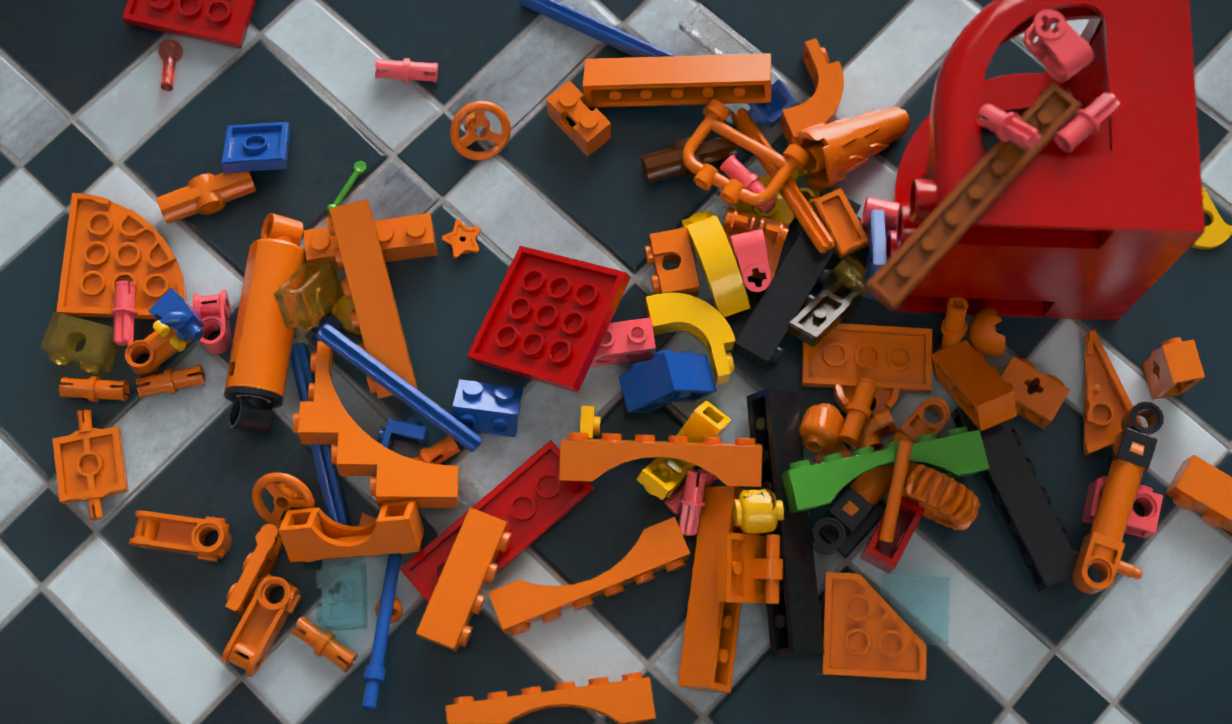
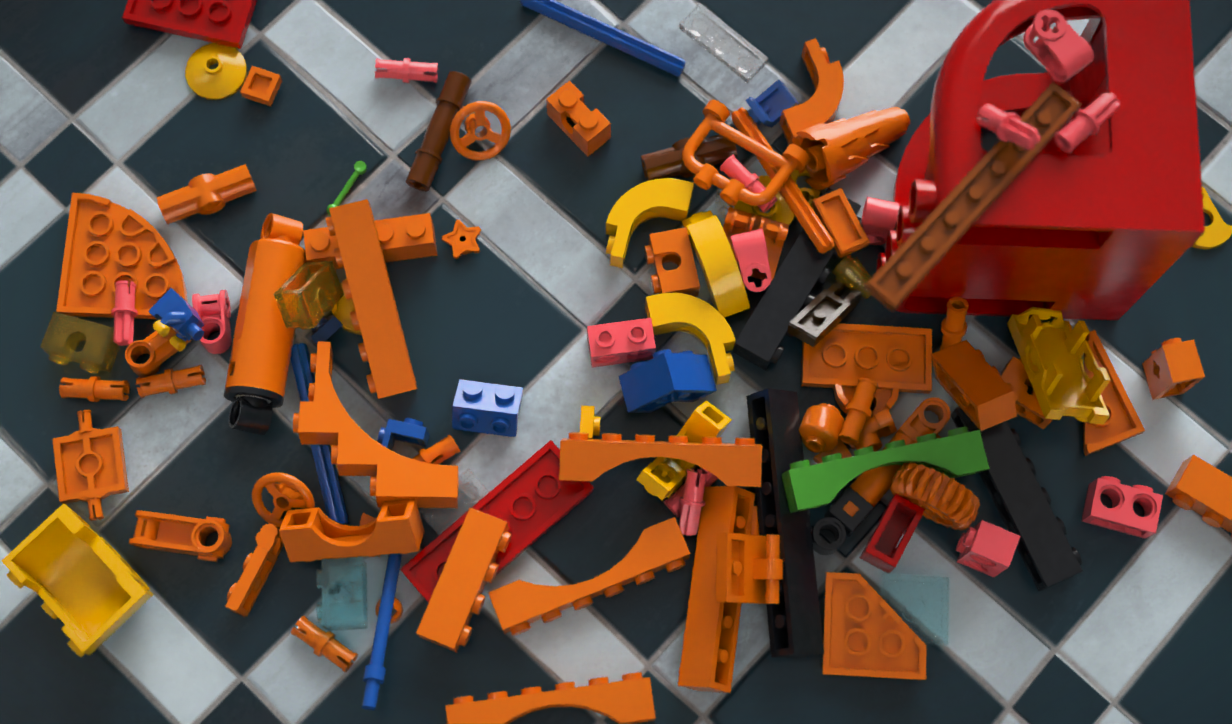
clear red bar [158,39,183,91] -> none
blue tile [221,122,291,173] -> none
orange piece [221,574,301,677] -> none
blue axle [317,324,482,452] -> none
red plate [467,246,630,393] -> none
orange brick [583,53,772,107] -> none
yellow head [733,489,784,534] -> none
tile [865,210,887,299] -> none
orange bar [879,440,913,542] -> none
orange hair [968,307,1006,357] -> none
orange piece [1072,401,1164,594] -> none
none -> yellow cylinder [2,503,153,657]
none -> yellow dish [185,43,247,100]
none -> orange plate [240,66,283,107]
none -> reddish brown piece [406,71,472,192]
none -> yellow arch [606,178,694,268]
none -> coral brick [956,520,1020,578]
none -> yellow piece [1007,307,1111,424]

